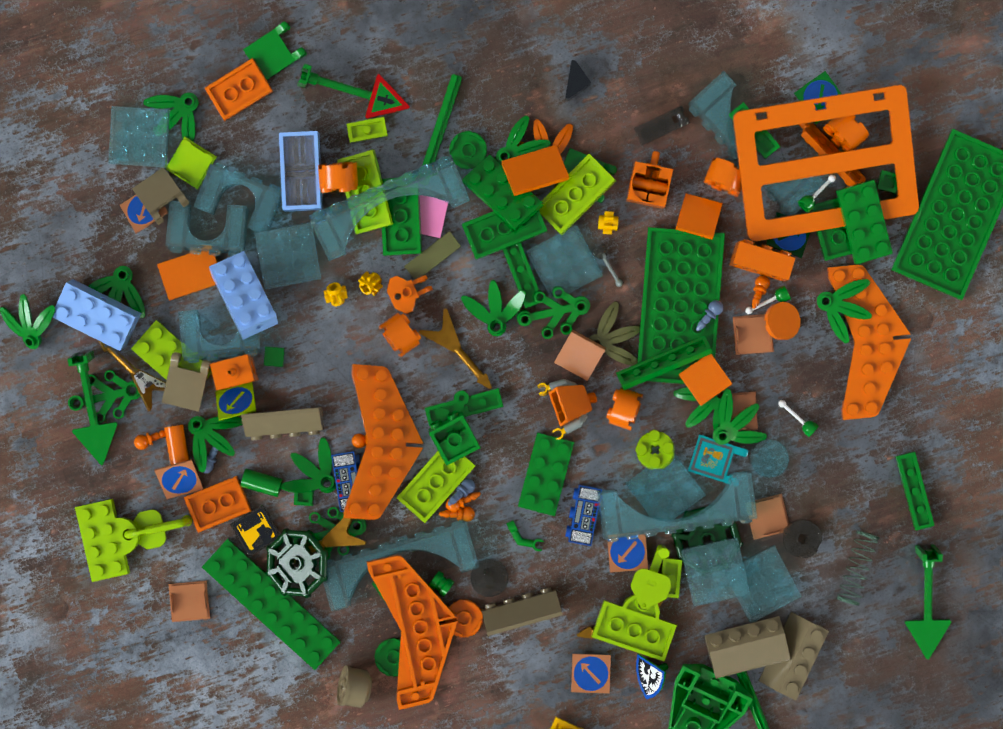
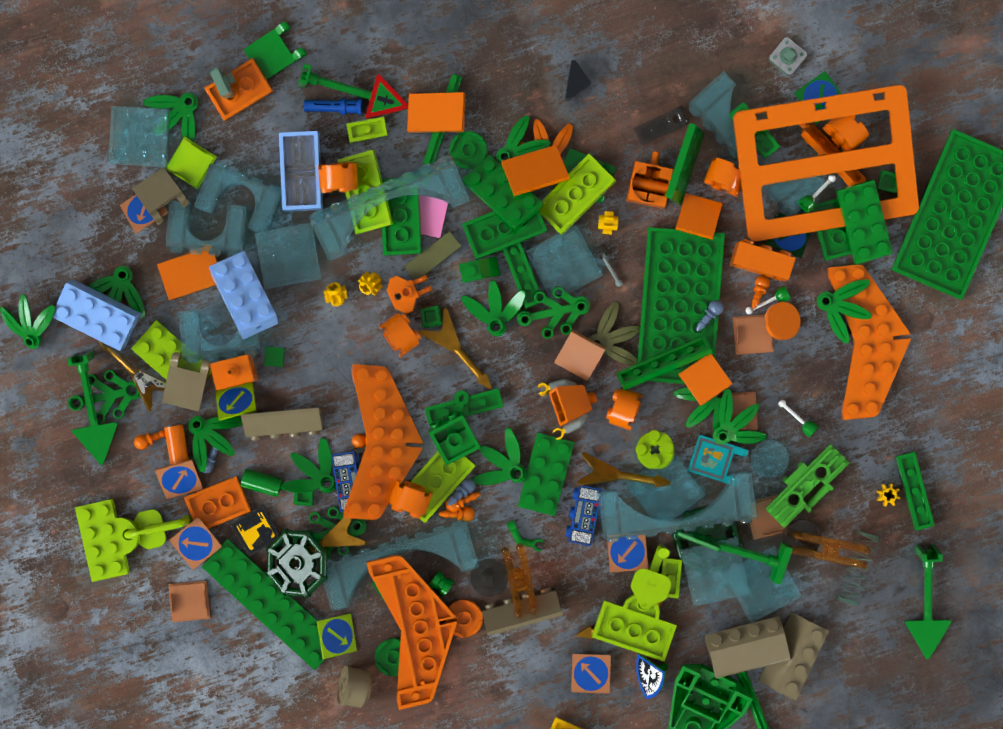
none -> piece [169,517,222,570]
none -> sand green piece [209,67,236,99]
none -> blue pin [304,98,363,116]
none -> piece [317,613,357,659]
none -> orange brick [389,480,433,519]
none -> orange tile [407,92,466,133]
none -> green tile [420,305,442,328]
none -> green slope [459,257,501,284]
none -> green plant [472,428,527,485]
none -> clear orange piece [501,543,538,618]
none -> pearl gold piece [577,452,671,487]
none -> green tile [665,123,705,206]
none -> green piece [677,531,793,585]
none -> bright green piece [765,444,849,528]
none -> flat silver piece [769,37,807,76]
none -> clear orange piece [791,532,871,569]
none -> yellow gear [876,483,900,507]

